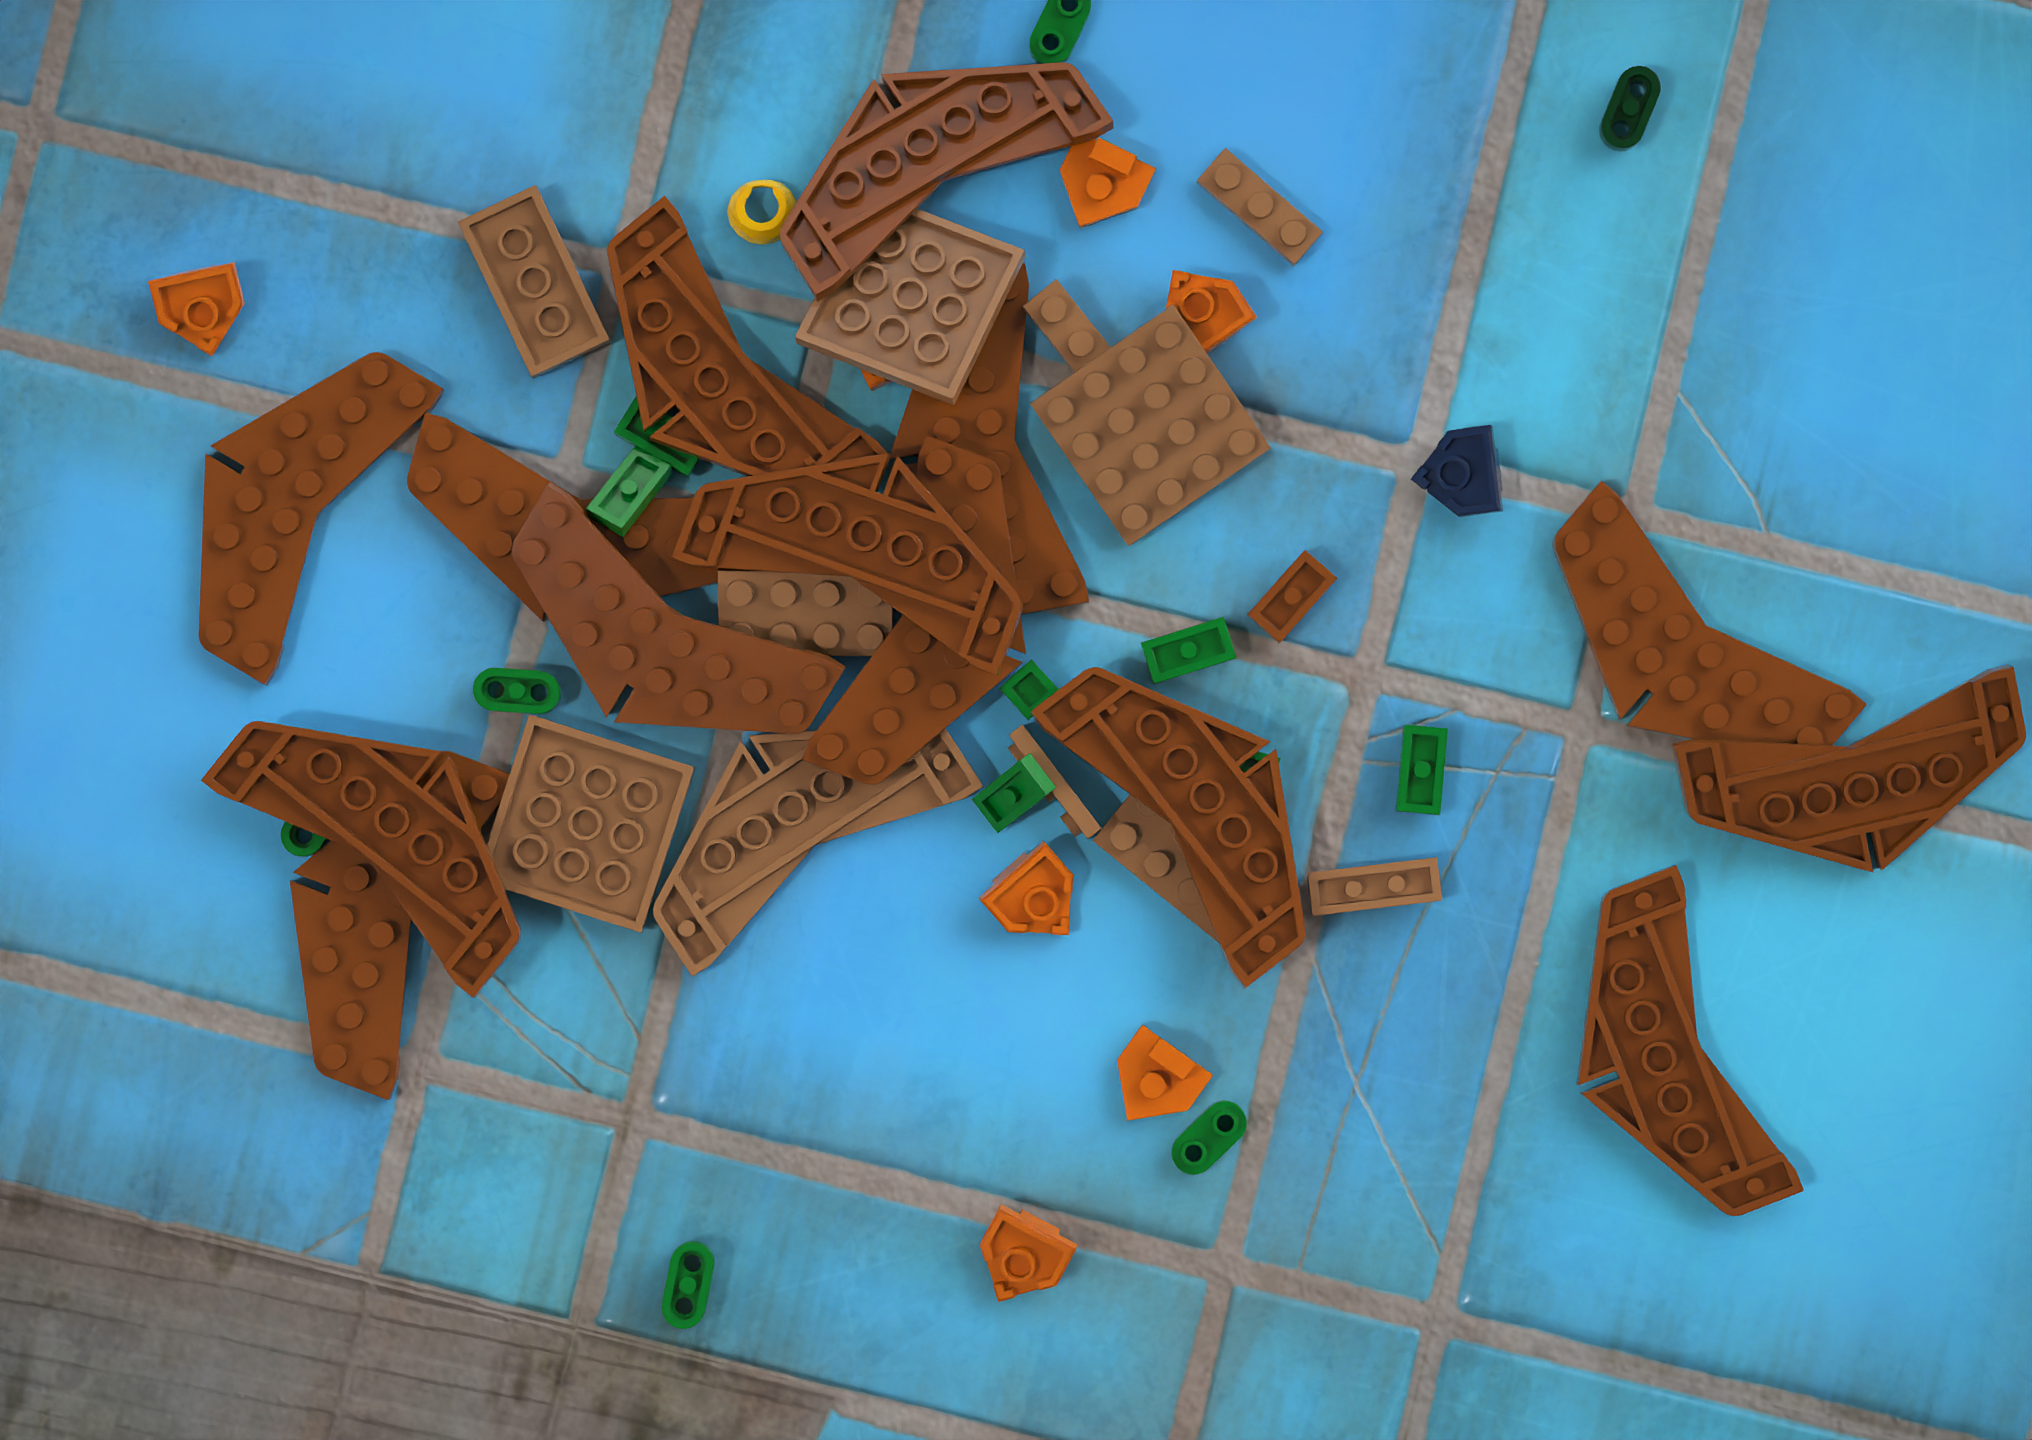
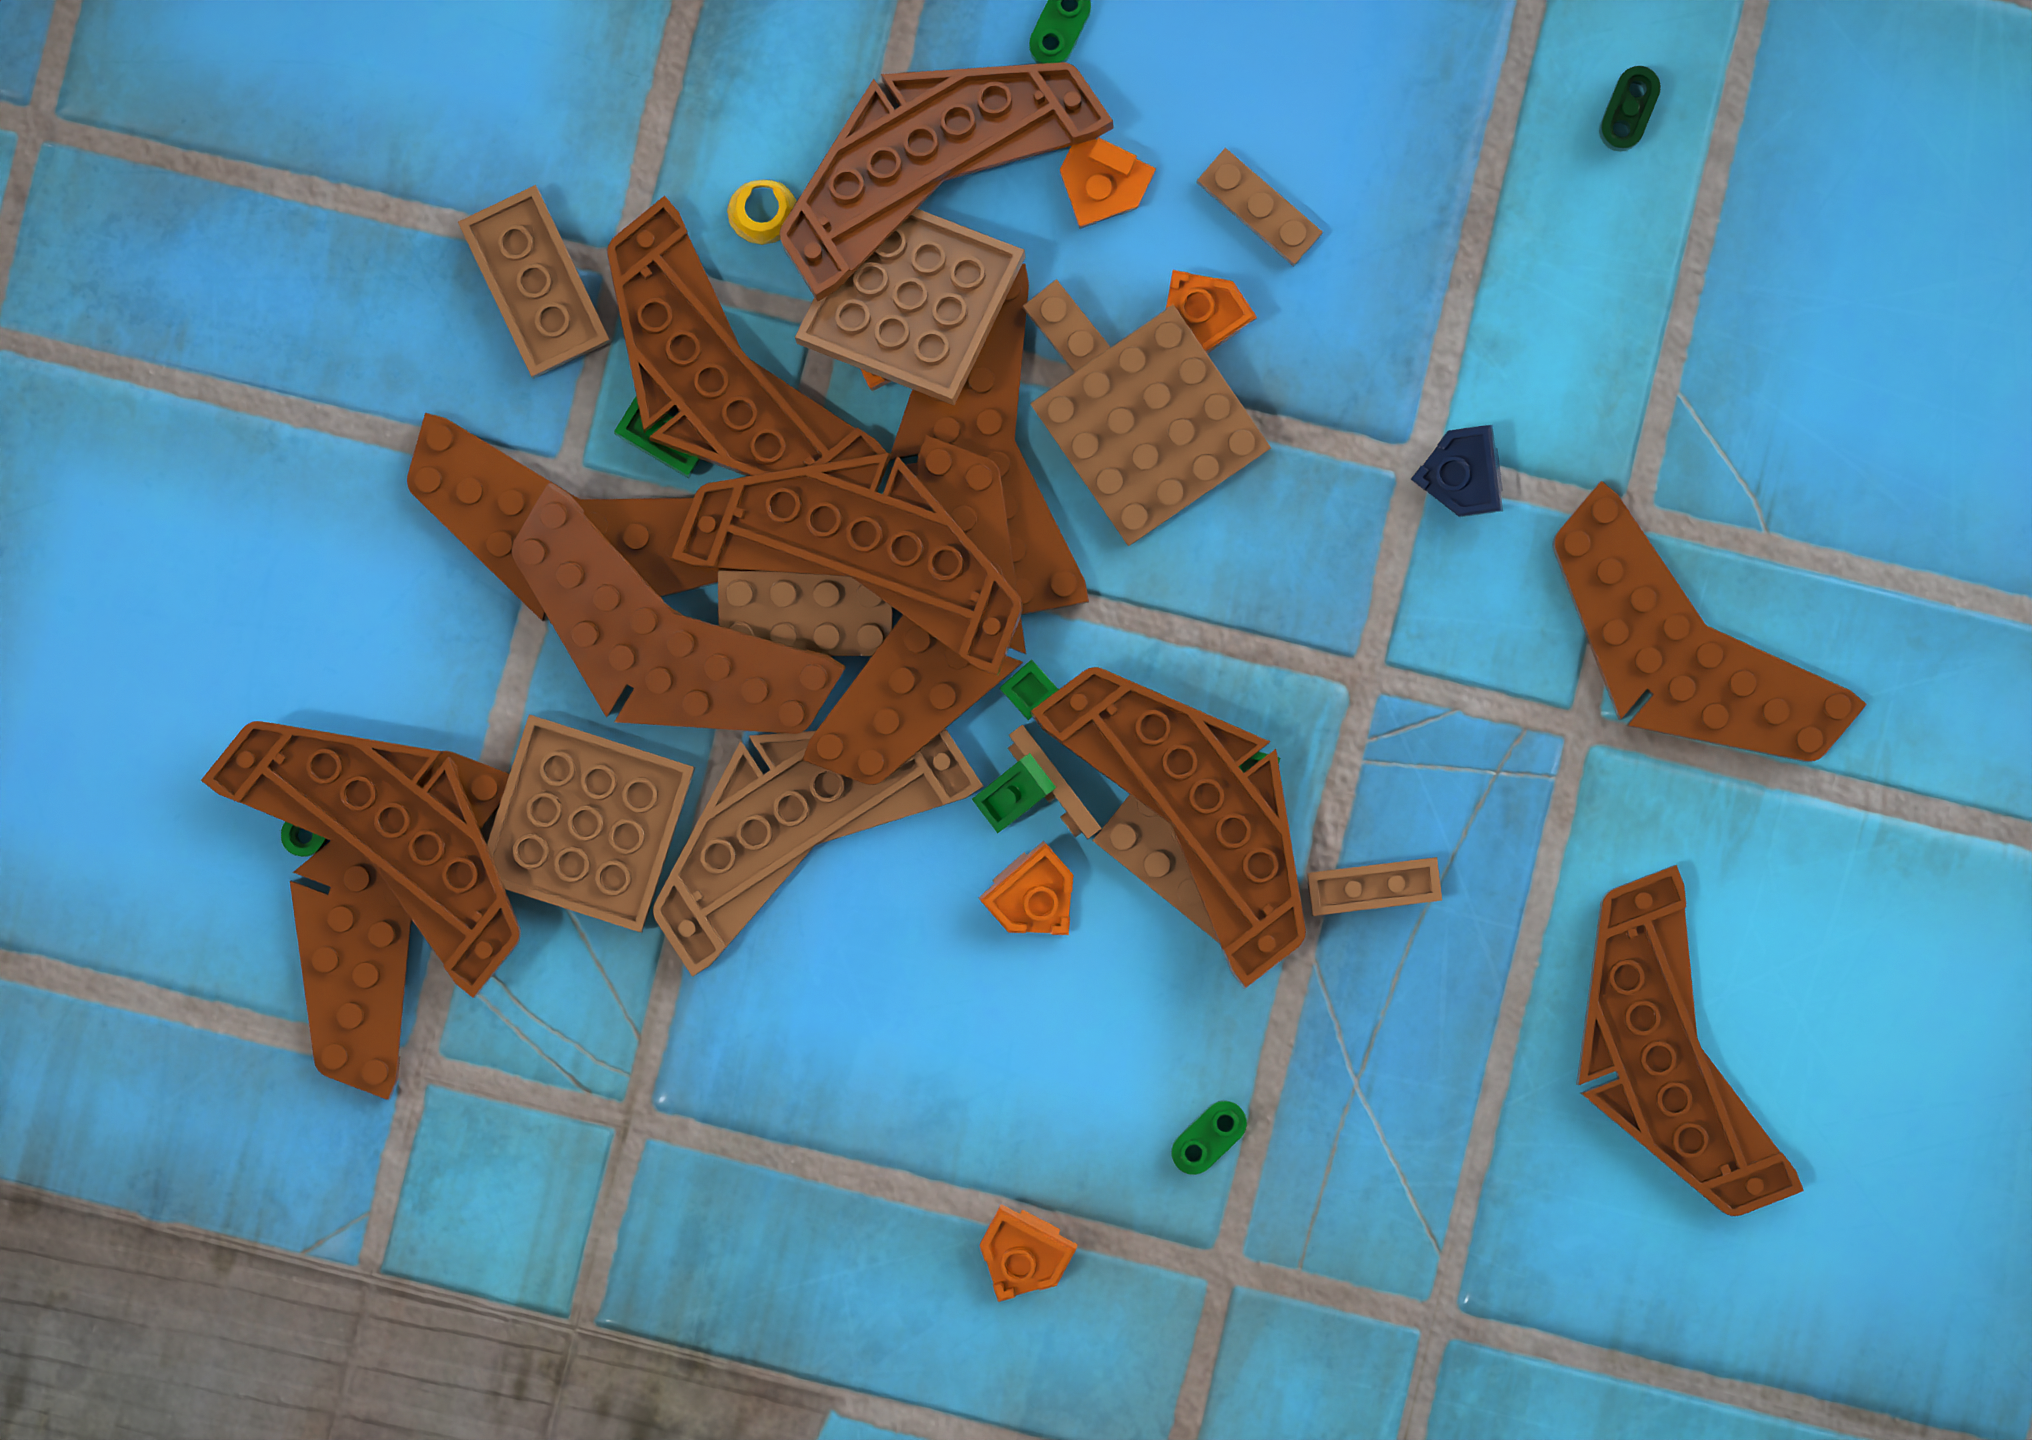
orange plate [148,262,245,357] -> none
dark orange wing [199,352,445,686] -> none
green plate [473,668,561,715] -> none
green plate [586,446,672,537] -> none
green plate [662,1241,715,1329] -> none
orange plate [1117,1024,1213,1121] -> none
green plate [1140,617,1237,685] -> none
dark orange plate [1247,550,1337,643] -> none
green plate [1395,725,1448,815] -> none
dark orange wing [1672,664,2026,872] -> none

